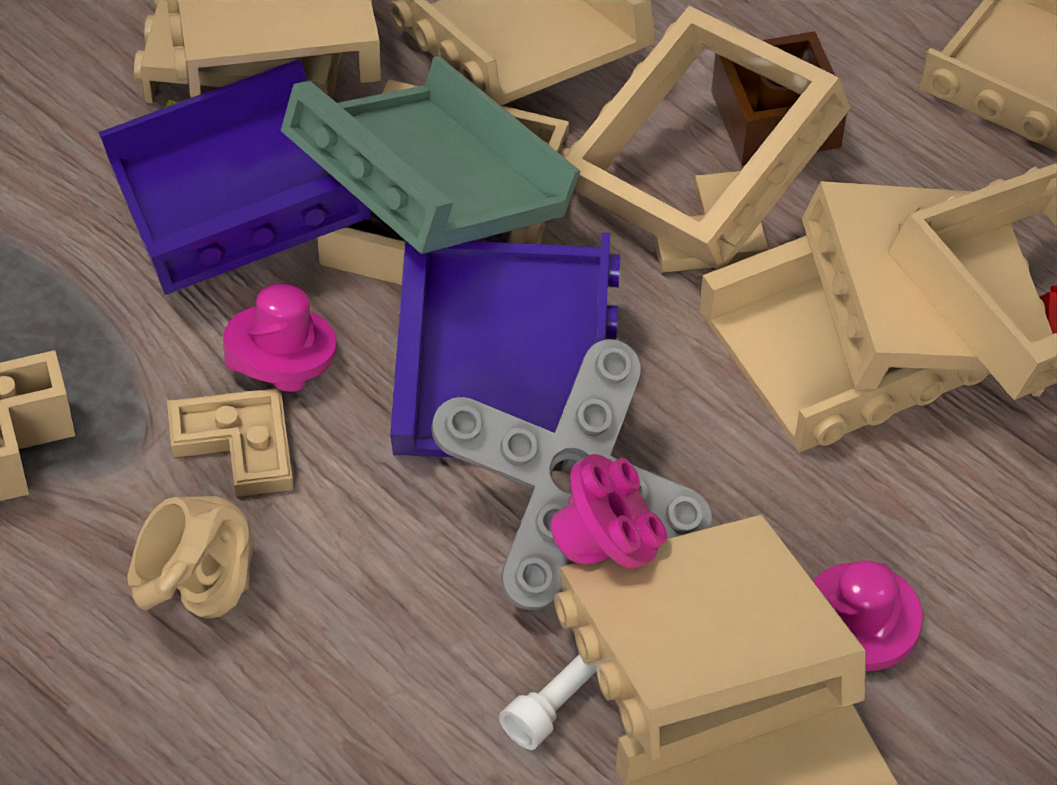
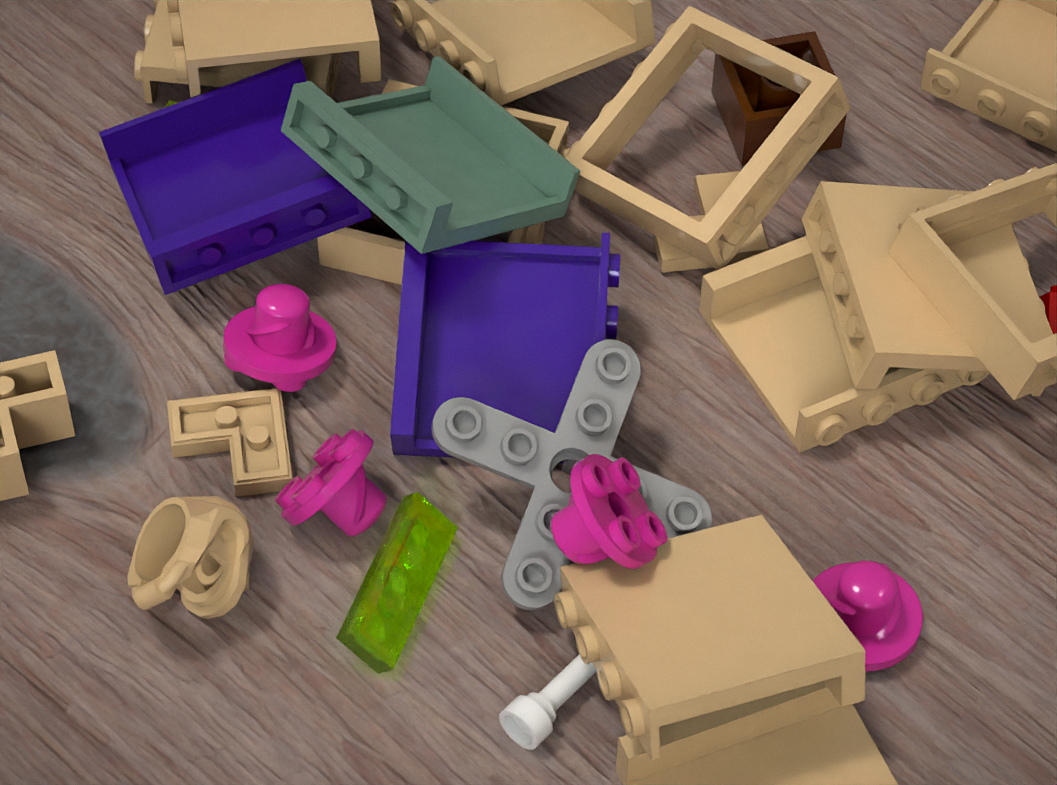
none -> dark pink plate [275,429,387,536]
none -> clear neon green plate [336,492,458,674]

